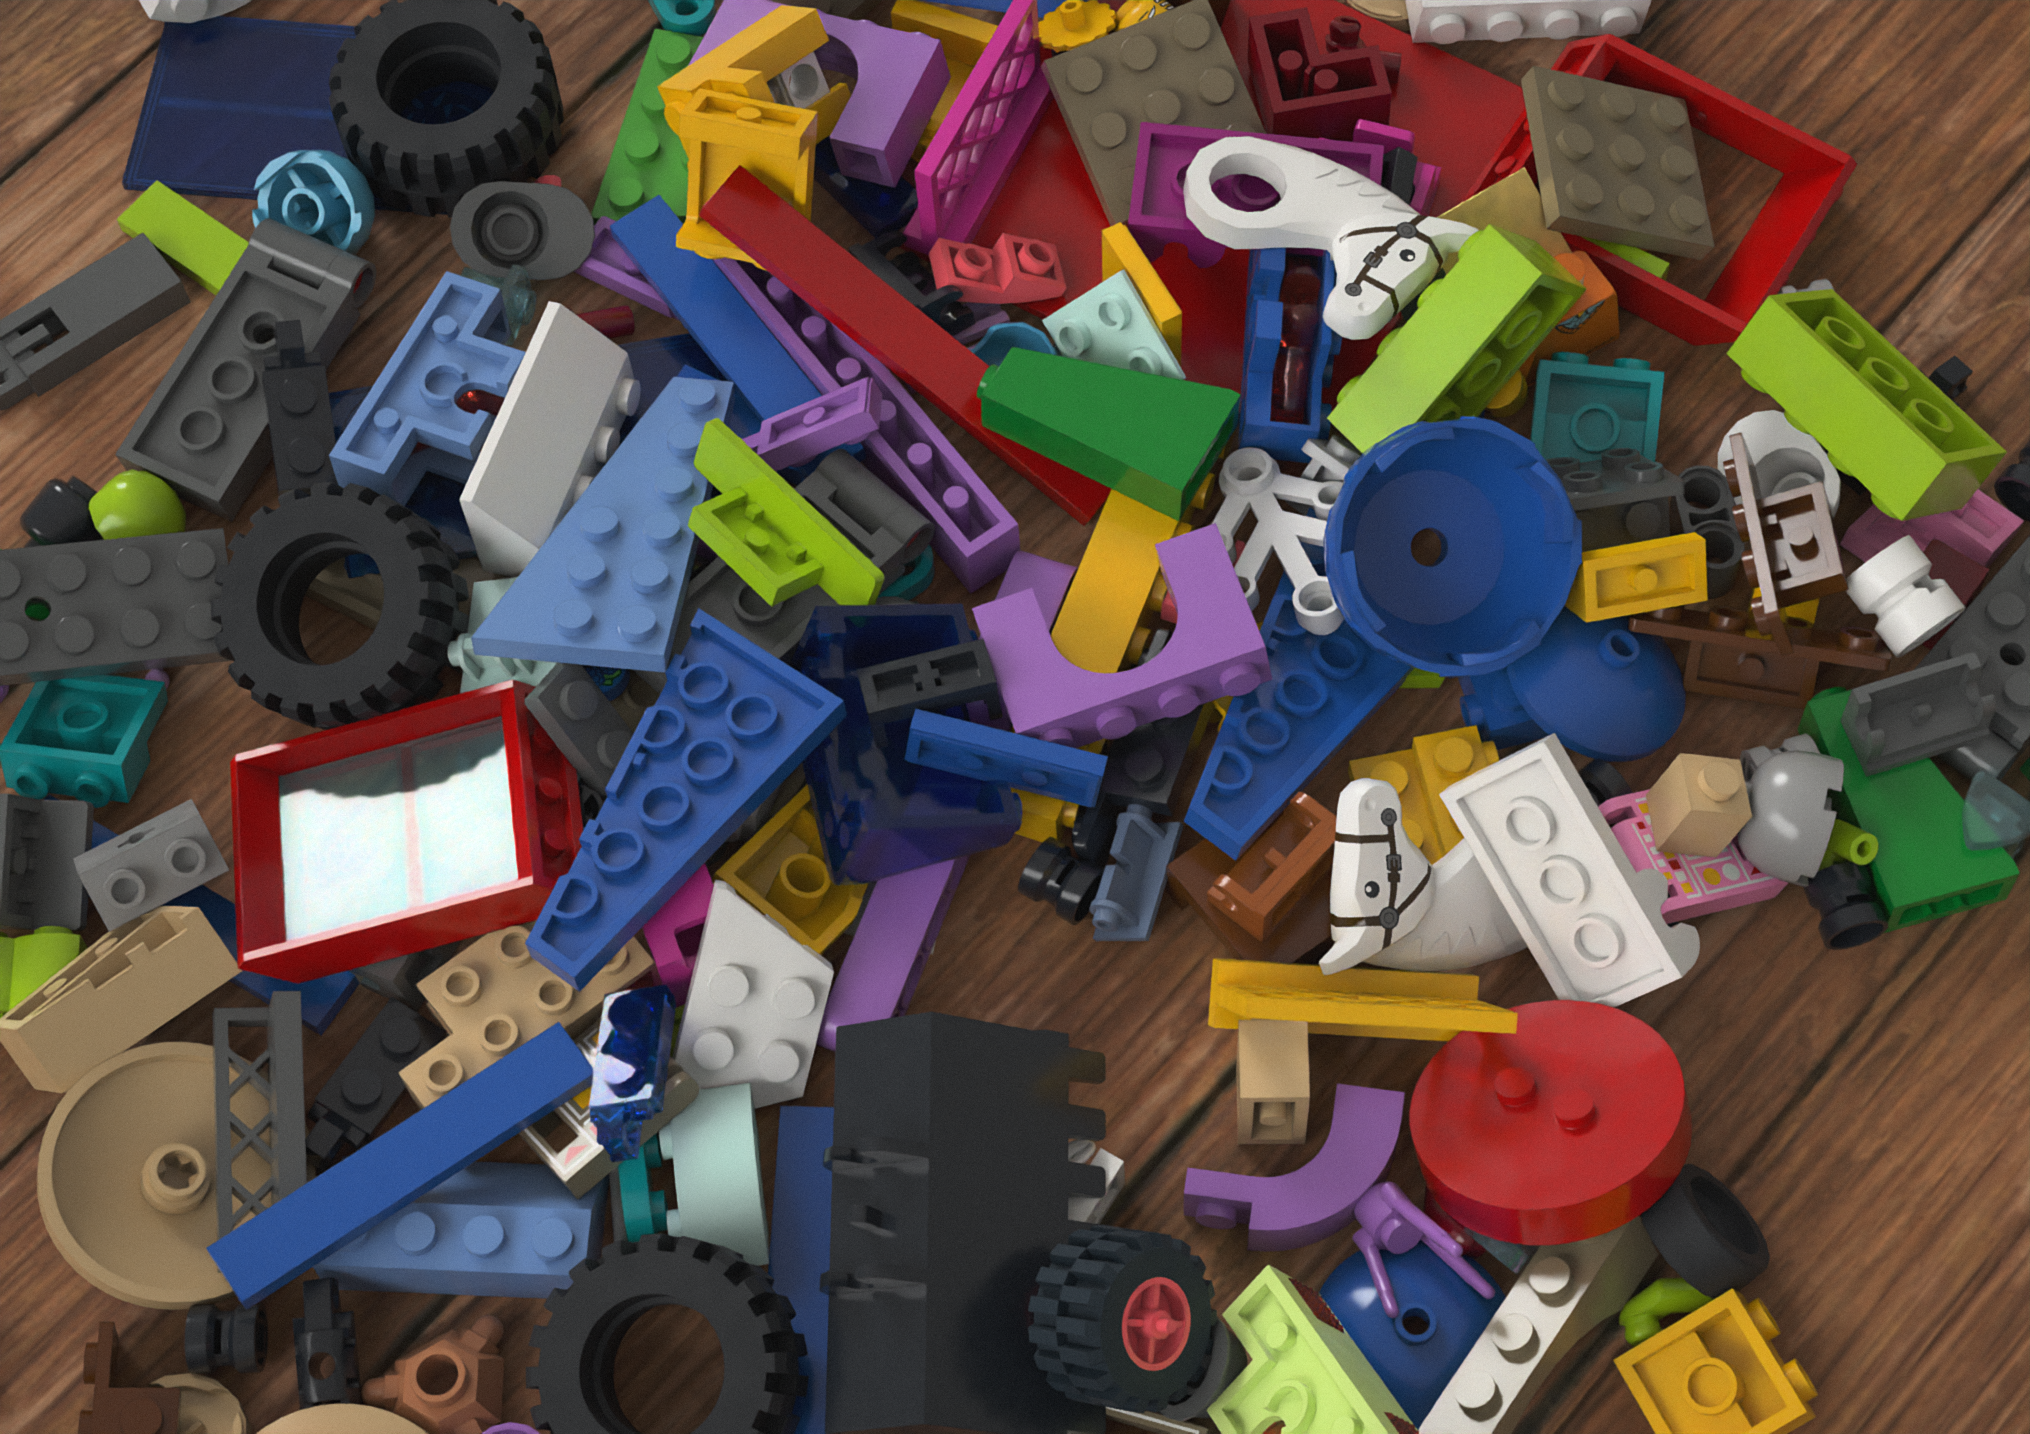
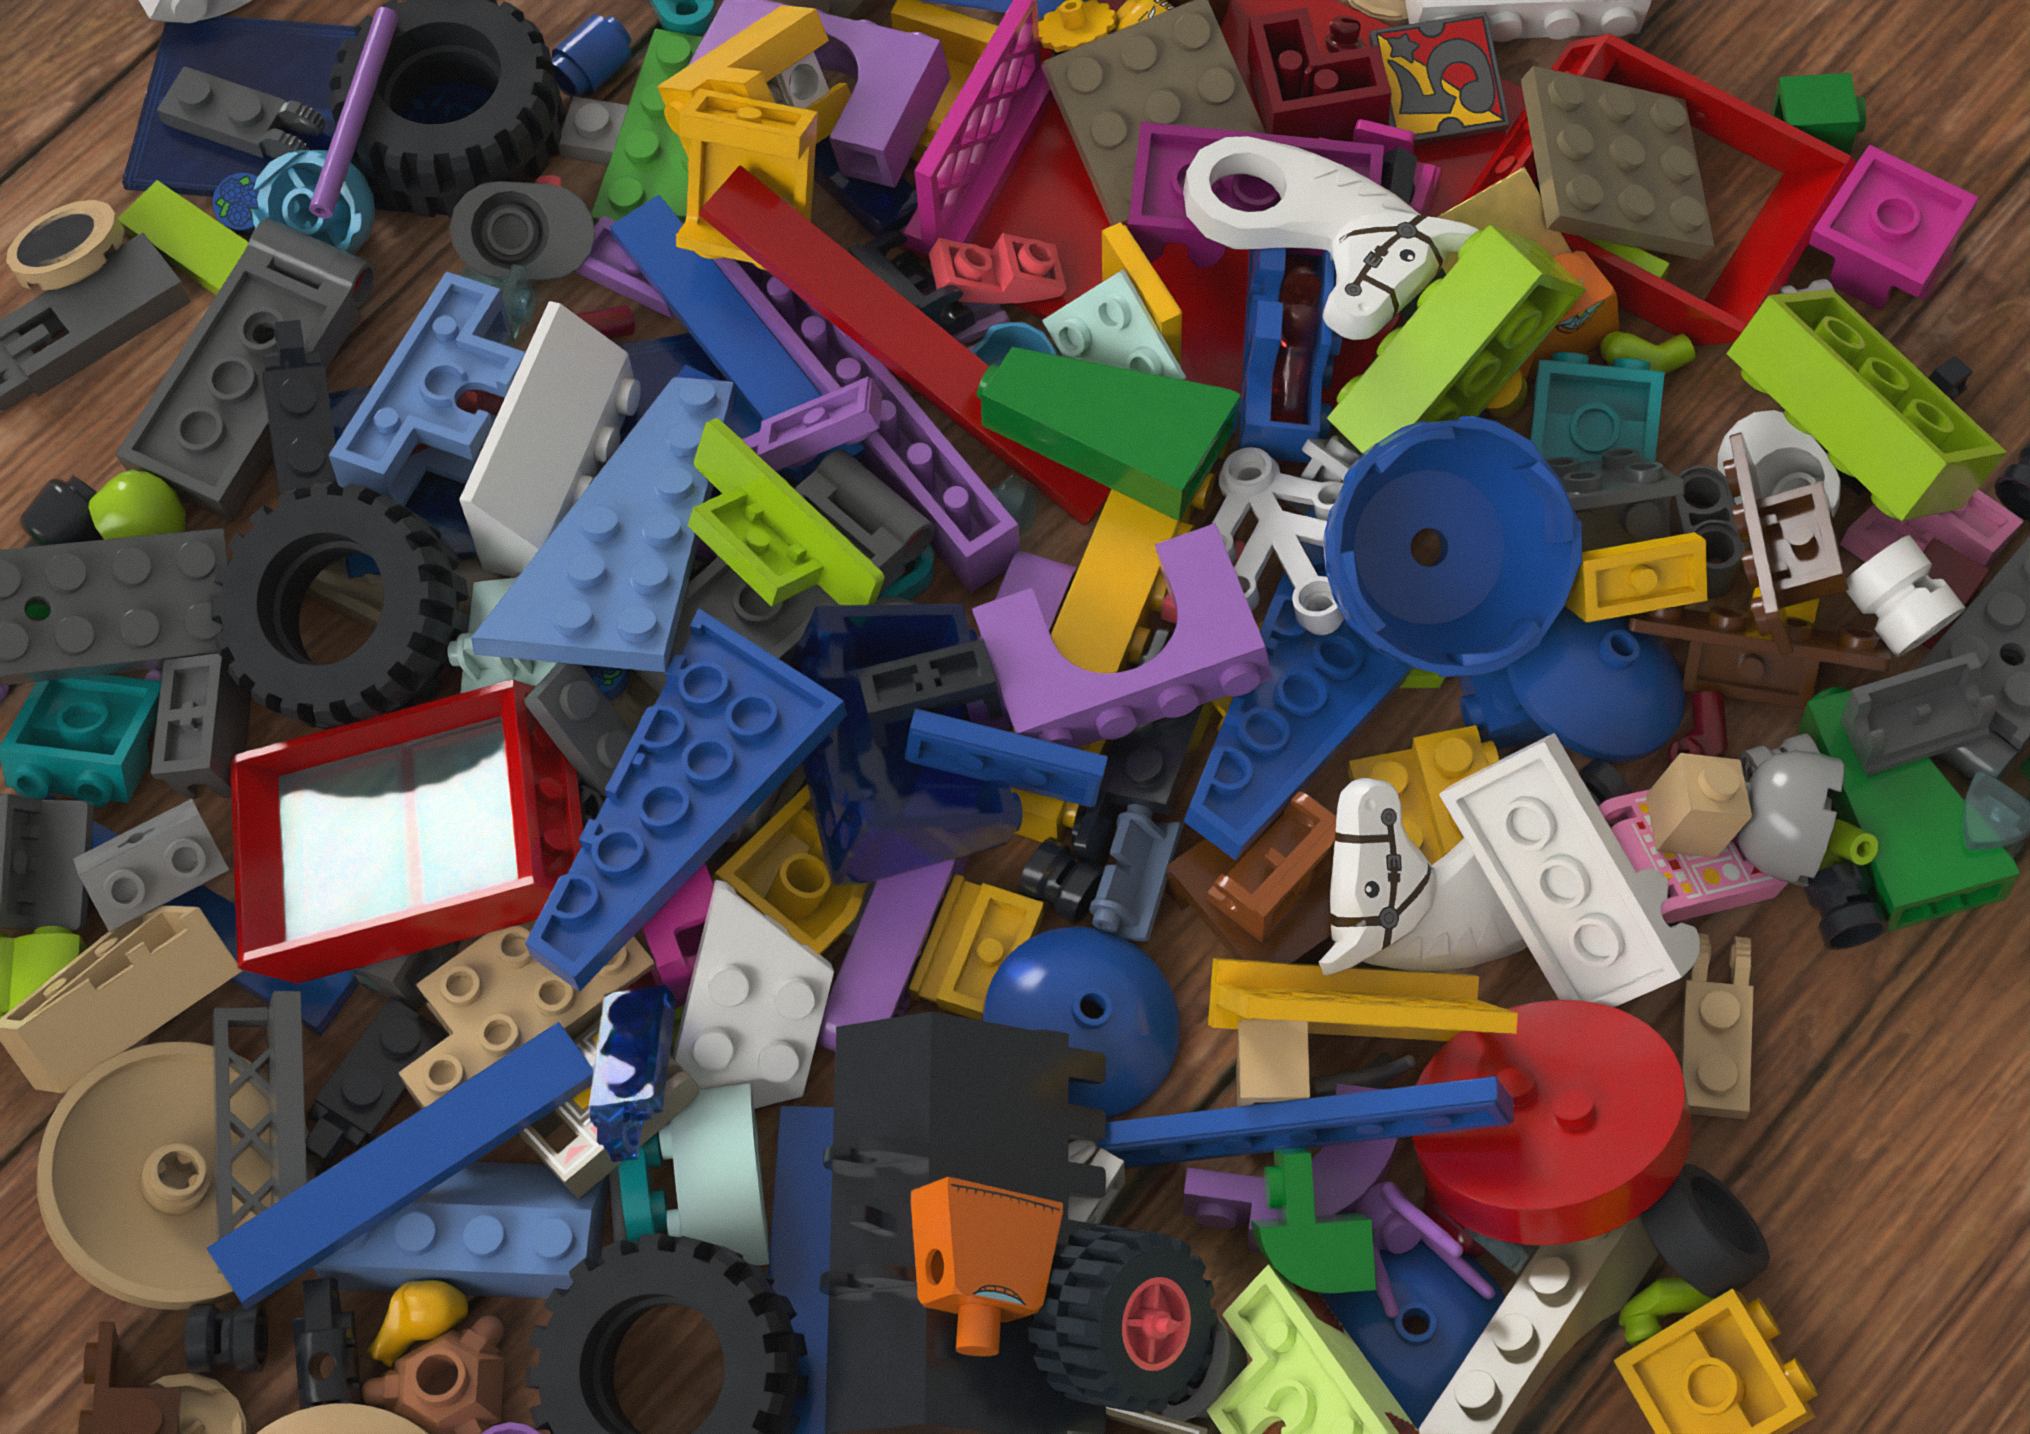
none -> tan tile [6,200,124,290]
none -> dark grey hinge [151,653,251,799]
none -> dark grey hinge [157,66,326,158]
none -> tile [212,173,260,235]
none -> medium lavender piece [309,7,399,218]
none -> yellow animal [367,1280,468,1367]
none -> blue brick [552,14,632,99]
none -> light grey plate [558,96,628,165]
none -> yellow plate [908,874,1045,1021]
none -> orange torso [911,1177,1063,1356]
none -> blue dish [982,927,1180,1120]
none -> clear light blue plate [991,474,1037,532]
none -> blue tile [1097,1076,1514,1169]
none -> green brick [1251,1147,1376,1293]
none -> dark grey bar [1313,1052,1415,1097]
none -> tile [1368,12,1509,146]
none -> lime arm [1600,331,1696,375]
none -> dark red arm [1668,691,1728,765]
none -> tan hinge [1680,933,1753,1120]
none -> green brick [1771,73,1866,155]
none -> dark pink panel [1809,144,1979,309]

